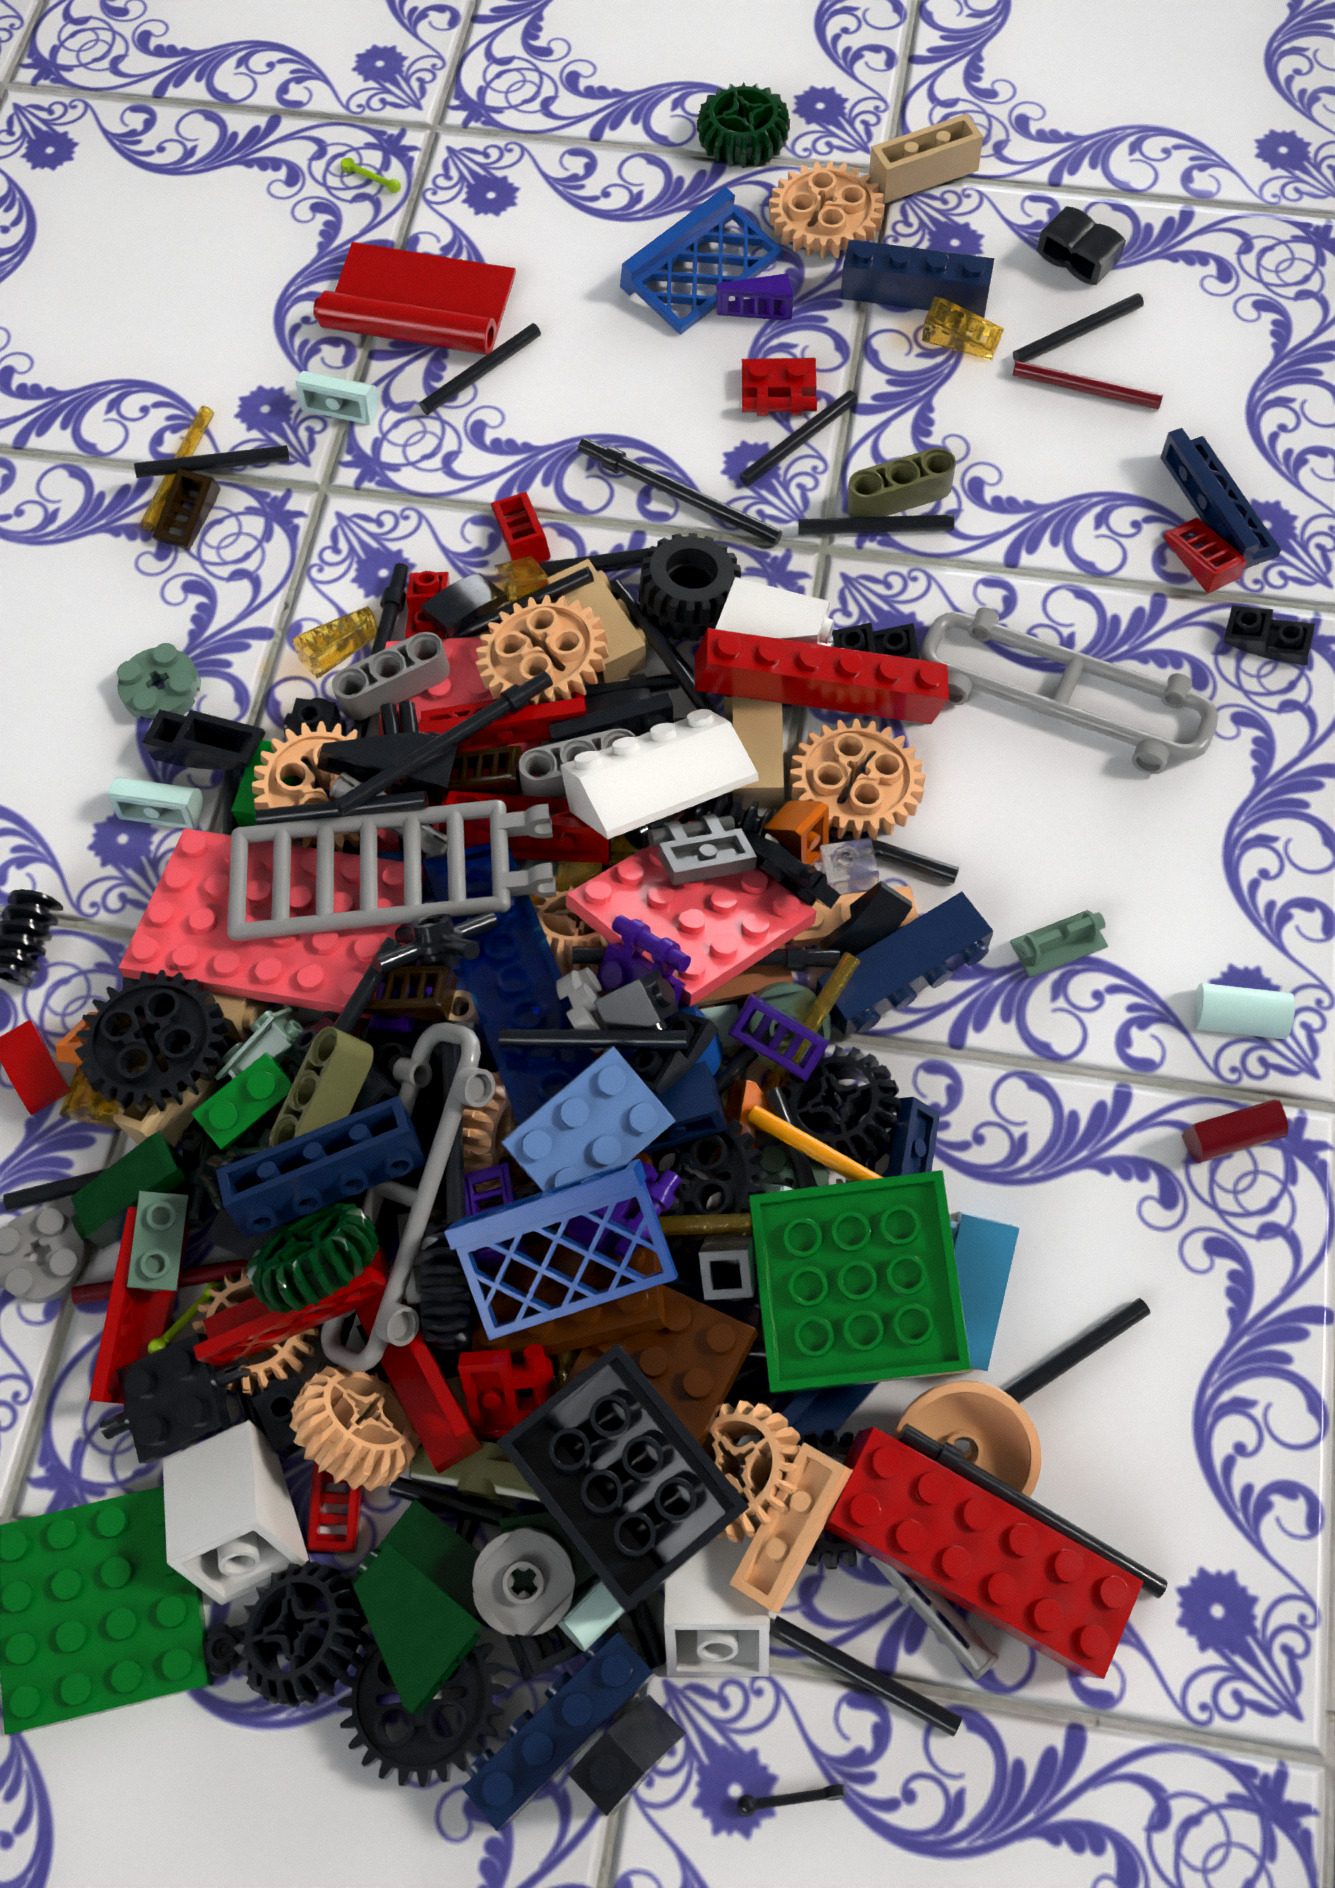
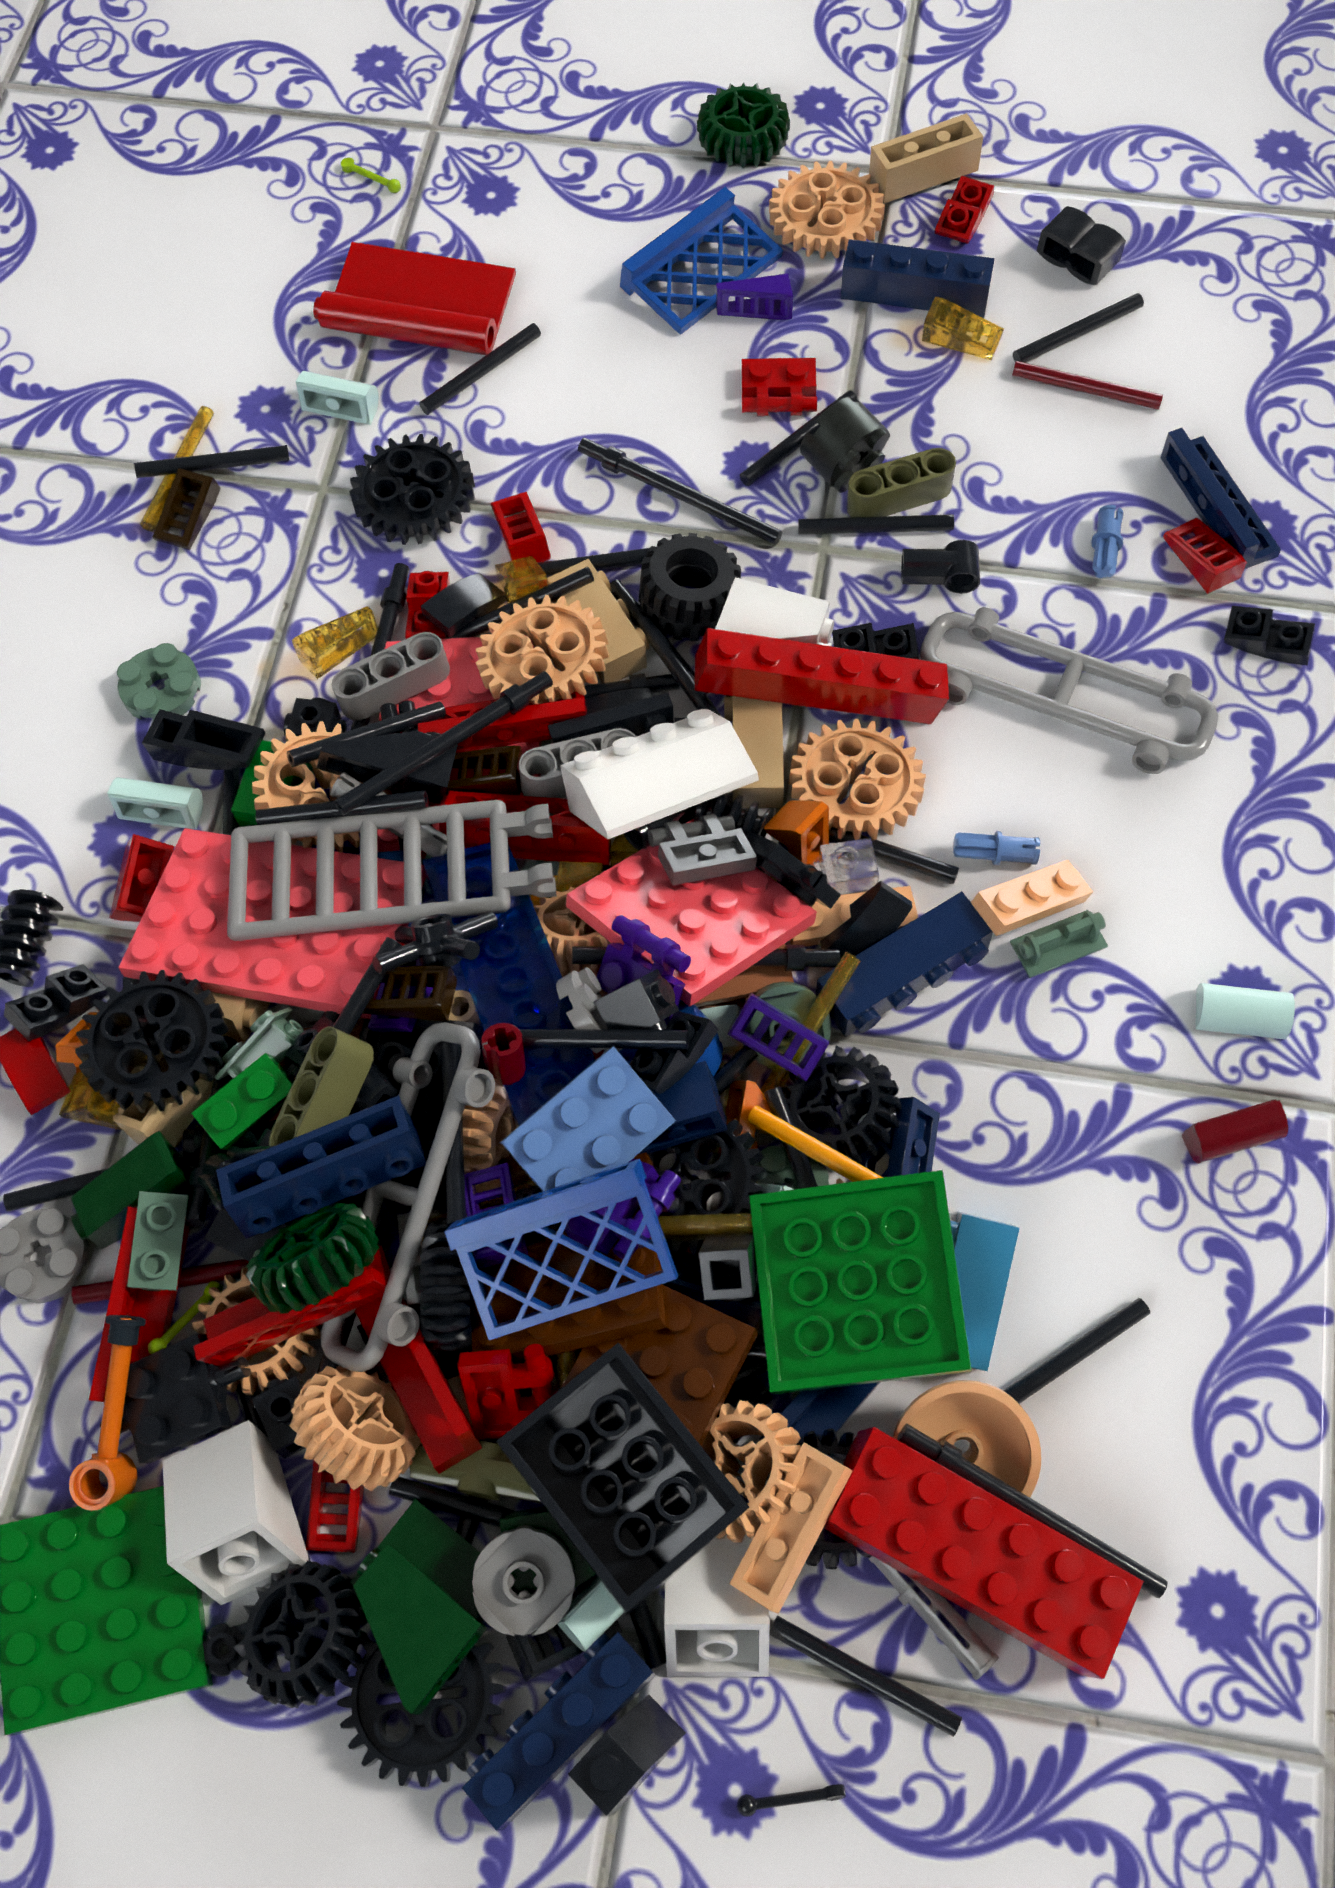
none -> black slope [4,964,108,1042]
none -> orange piece [69,1315,146,1511]
none -> red slope [109,834,174,922]
none -> black piece [287,701,446,767]
none -> black gear [349,434,475,545]
none -> dark red piece [481,1023,526,1085]
none -> pearl dark grey brick [800,397,890,493]
none -> black piece [901,540,980,594]
none -> red slope [935,176,994,244]
none -> medium blue axle [953,831,1040,865]
none -> light nougat plate [971,860,1093,936]
none -> medium blue axle [1091,505,1124,579]

